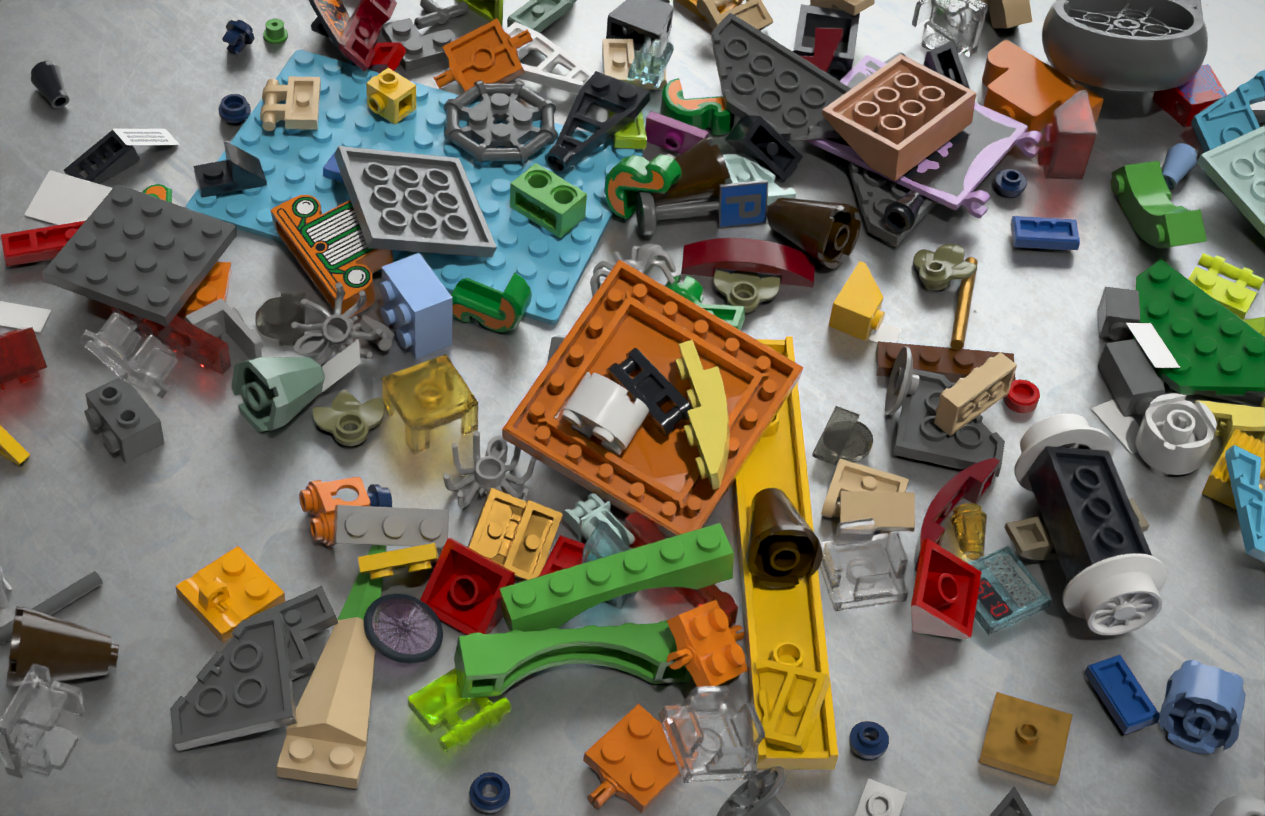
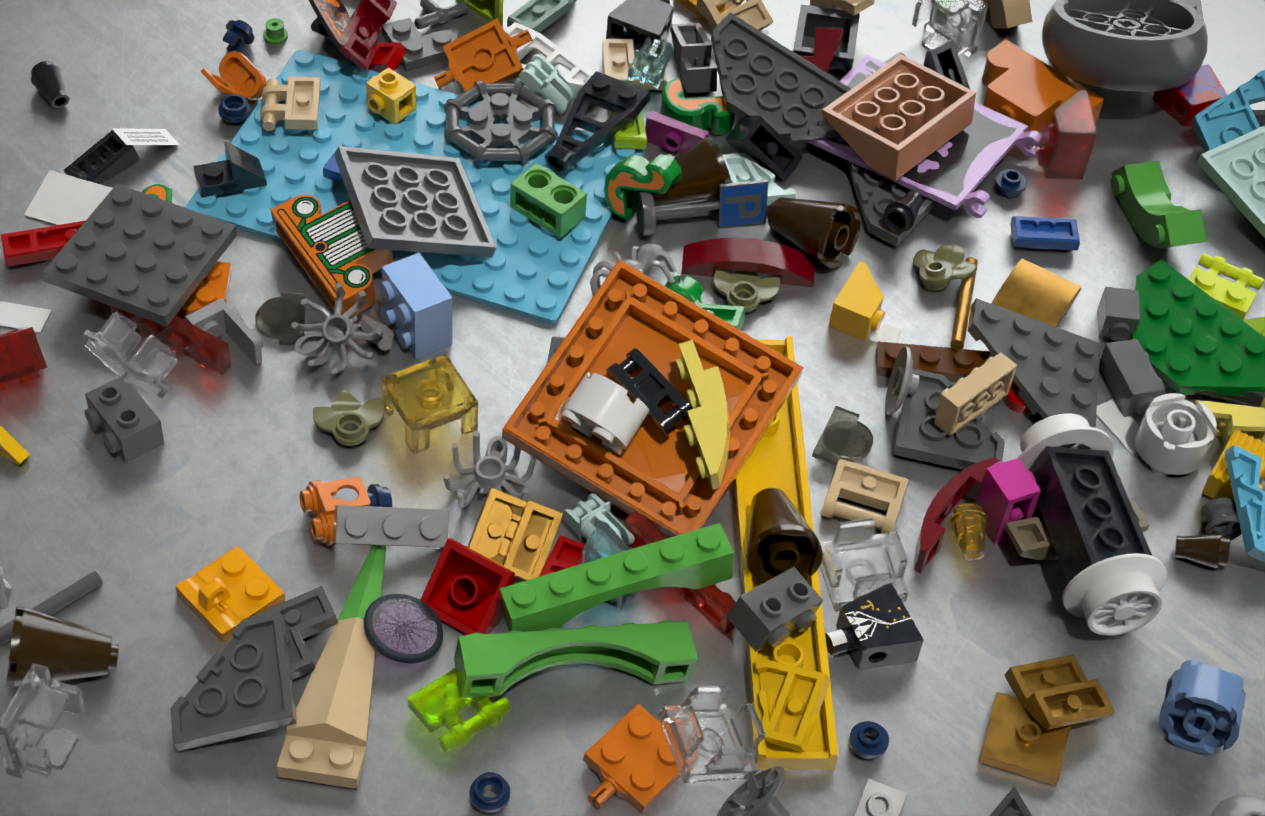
sand green cone [231,357,325,432] -> none
white sticker [315,339,361,398] -> none
yellow wing [358,543,439,580] -> none
green animal [451,273,532,332] -> none
orange plate [667,600,749,693] -> none
tan tile [840,491,915,532] -> none
red slope [911,538,982,640] -> none
tile [968,546,1052,635] -> none
blue plate [1085,655,1160,735] -> none
white sticker [1126,323,1180,368] -> none
light blue cone [1162,143,1197,189] -> none
none -> orange bracket [200,51,266,101]
none -> light aqua arm [519,54,578,115]
none -> dark grey slope [670,23,717,93]
none -> dark grey brick [727,567,823,652]
none -> black torso [825,583,924,670]
none -> dark grey plate [968,298,1101,428]
none -> dark pink brick [973,458,1041,545]
none -> pearl gold slope [991,259,1082,327]
none -> pearl gold slope [1004,654,1115,730]
none -> dark brown cone [1175,533,1230,569]
none -> dark grey wheel [1200,498,1242,541]

